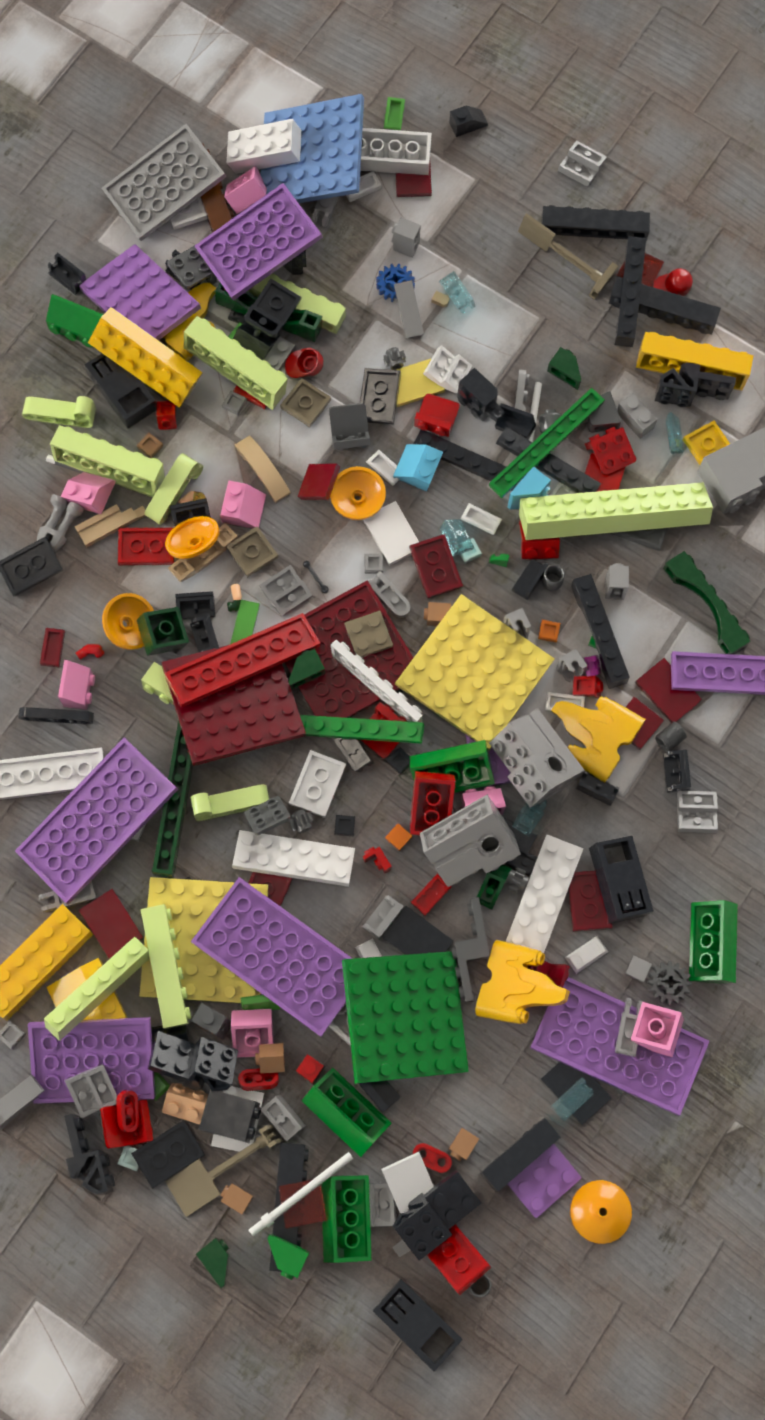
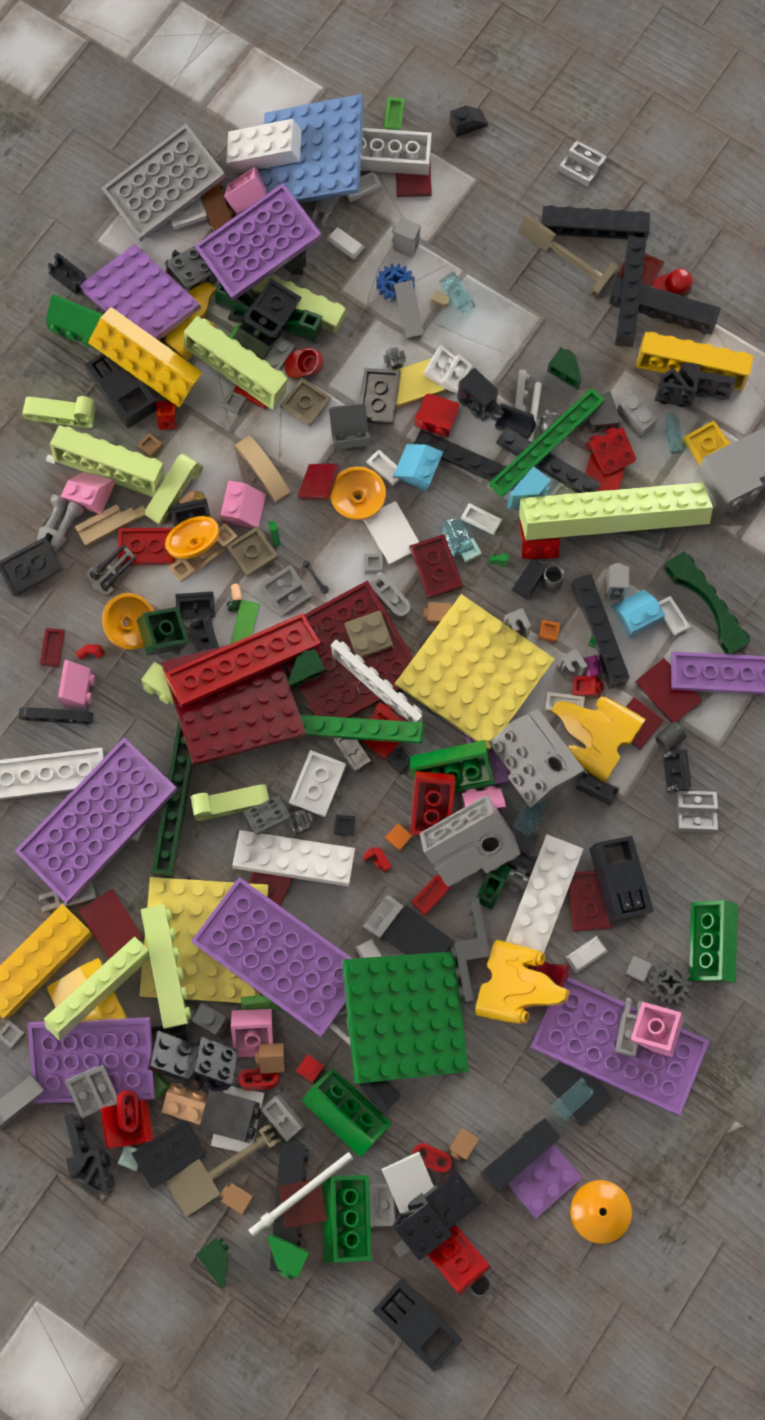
none -> black piece [86,544,137,595]
none -> green tile [268,521,281,547]
none -> white tile [326,227,365,260]
none -> medium azure slope [611,589,665,639]
none -> white tile [658,596,690,636]

